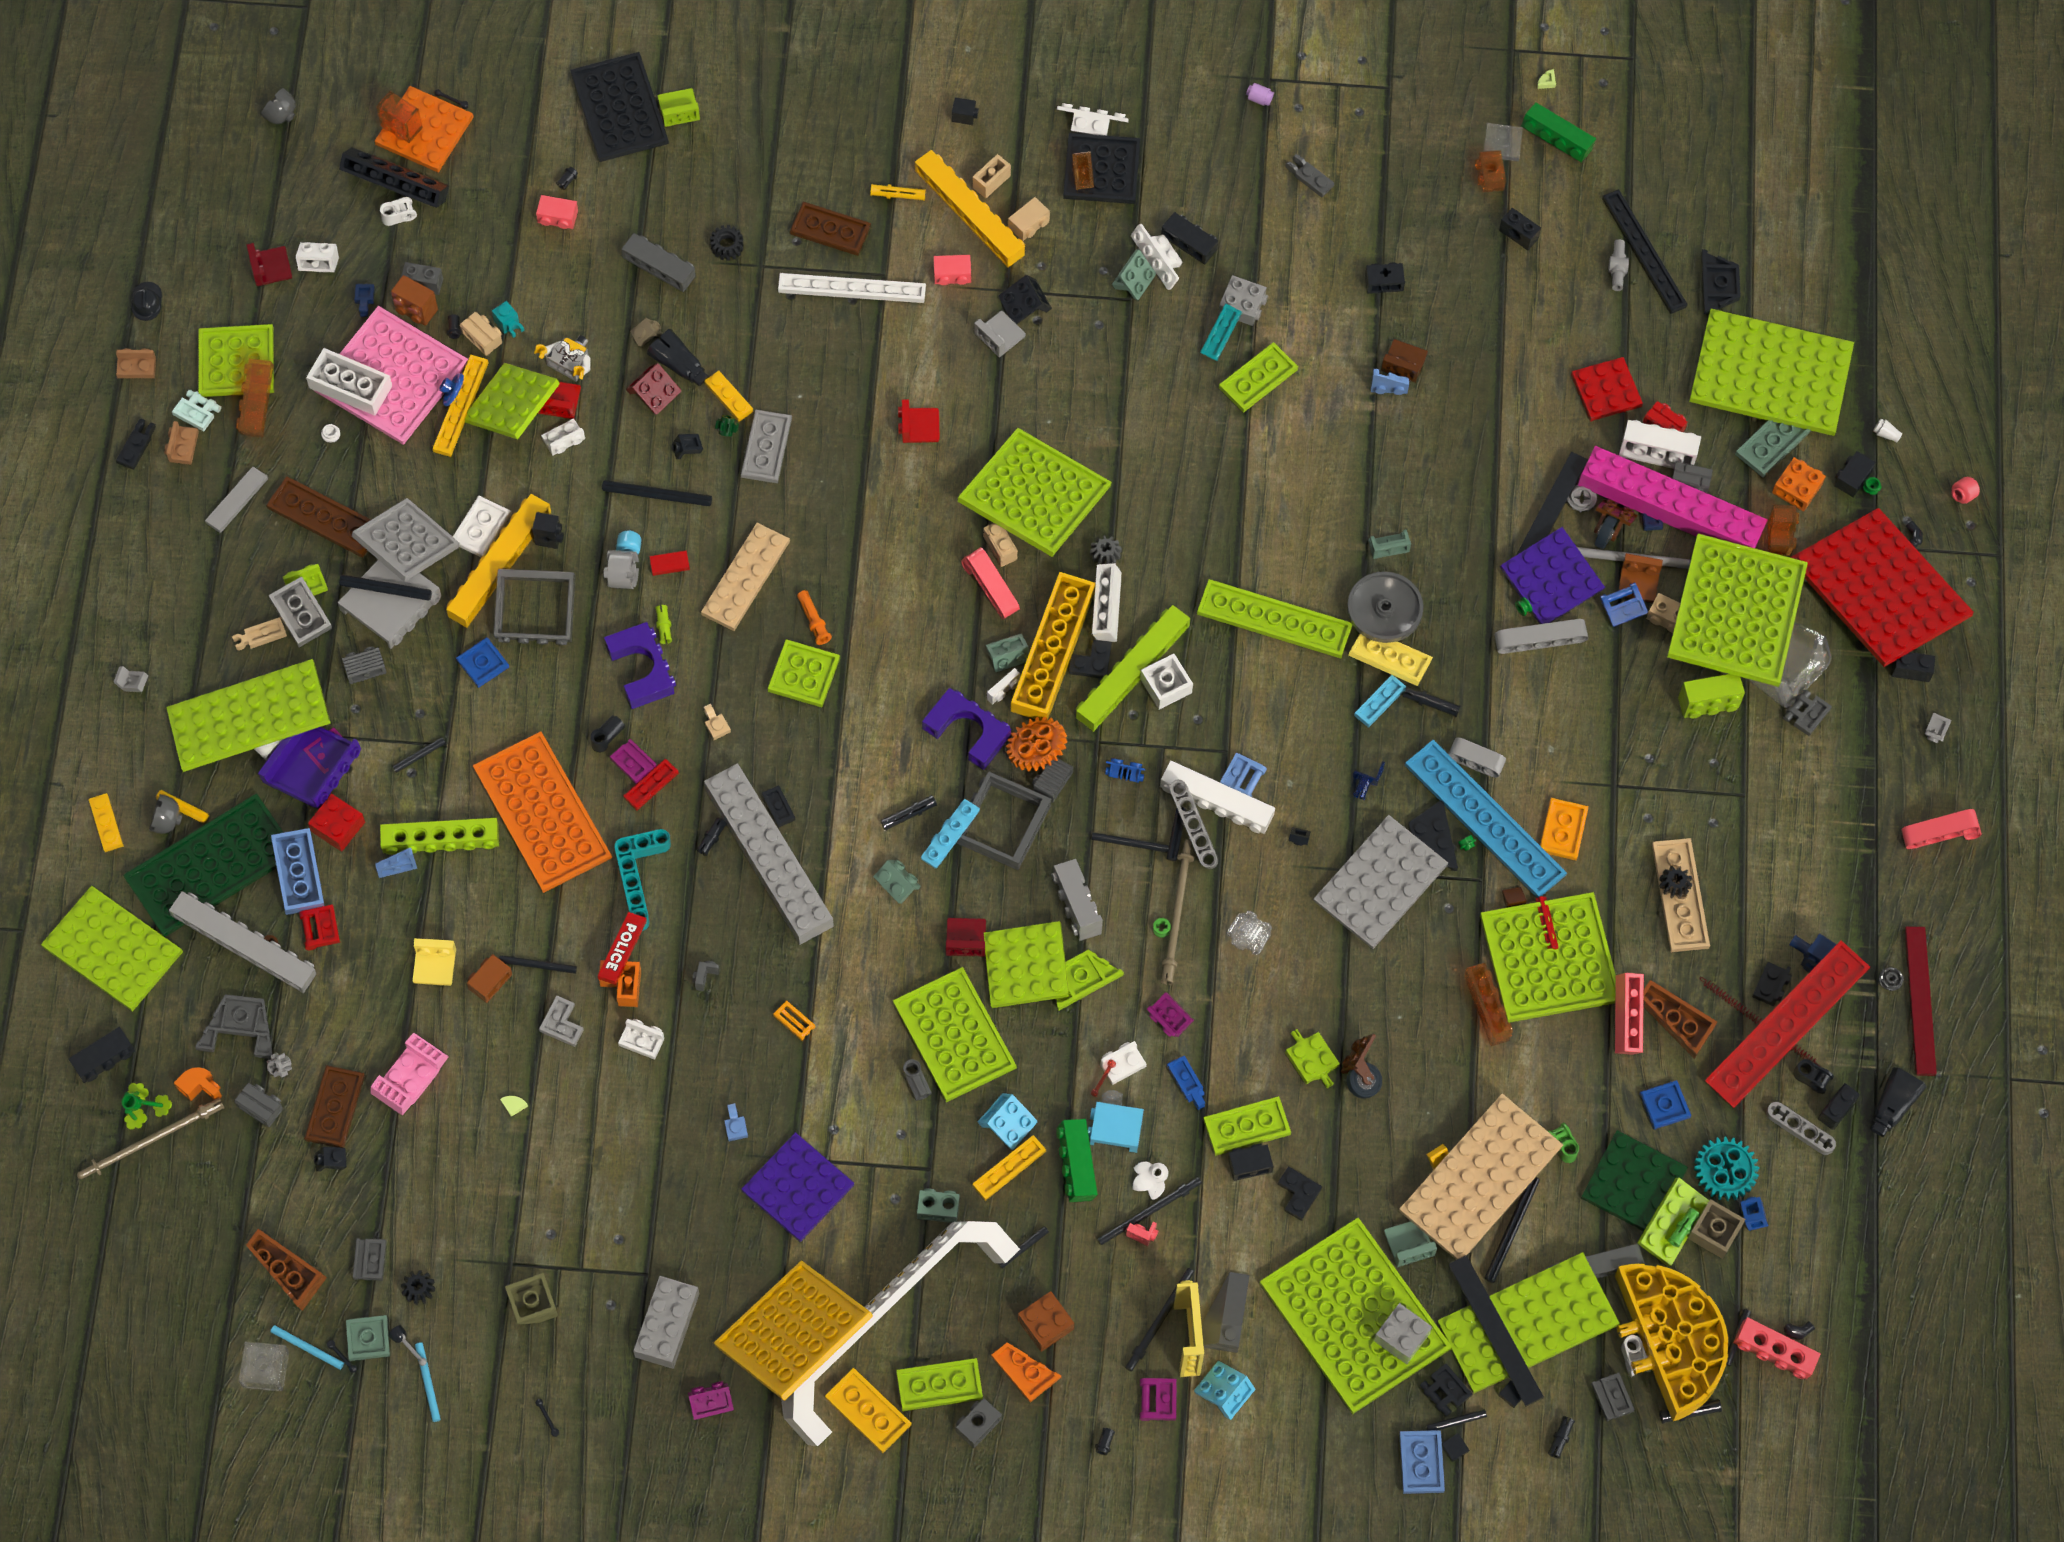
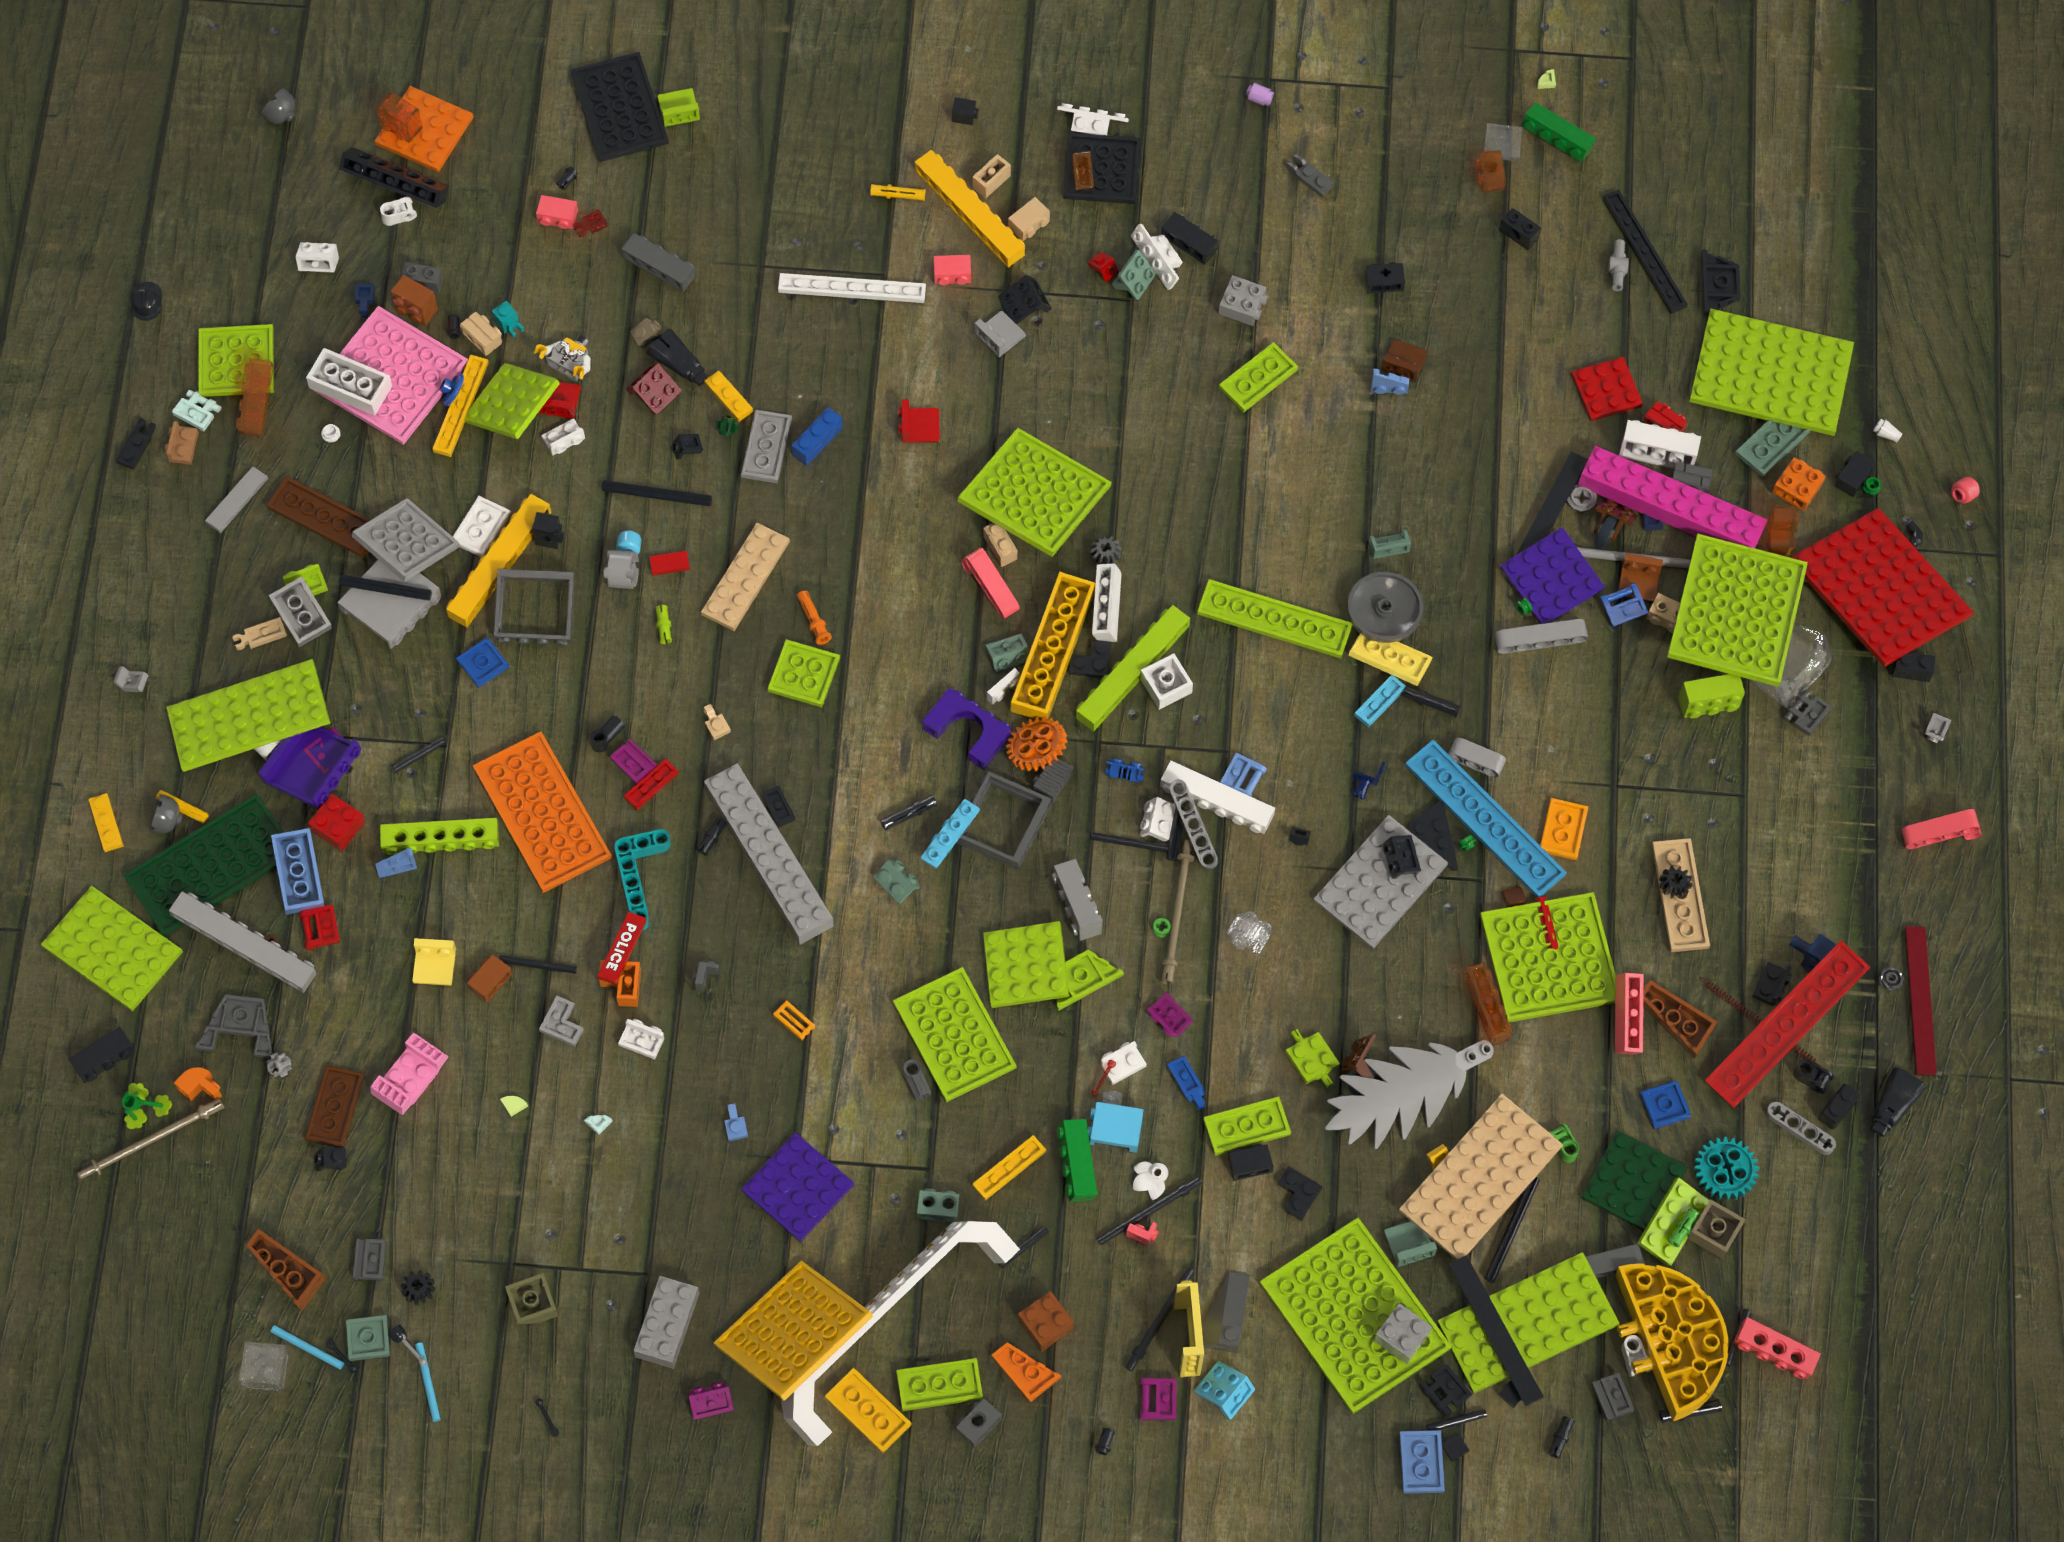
medium nougat bracket [116,348,156,378] -> none
dark grey brick [235,1083,283,1127] -> none
dark red bracket [246,243,292,286] -> none
dark grey brick [342,647,387,684] -> none
black hinge [434,89,468,109] -> none
dark purple arch [604,622,676,709] -> none
black tyre [710,225,744,261] -> none
reddish brown tile [790,202,871,256] -> none
dark red bracket [946,918,986,957] -> none
medium azure bracket [978,1093,1037,1150] -> none
teal tile [1200,303,1242,361] -> none
blue brick [1741,1197,1768,1231] -> none
black arm [1784,1321,1815,1340] -> none
none -> clear red plate [573,209,608,238]
none -> light aqua tile [584,1115,612,1135]
none -> blue brick [792,407,843,466]
none -> red bracket [1087,252,1119,282]
none -> white bracket [1140,797,1176,842]
none -> light grey plant [1325,1040,1494,1149]
none -> black bracket [1383,835,1421,879]

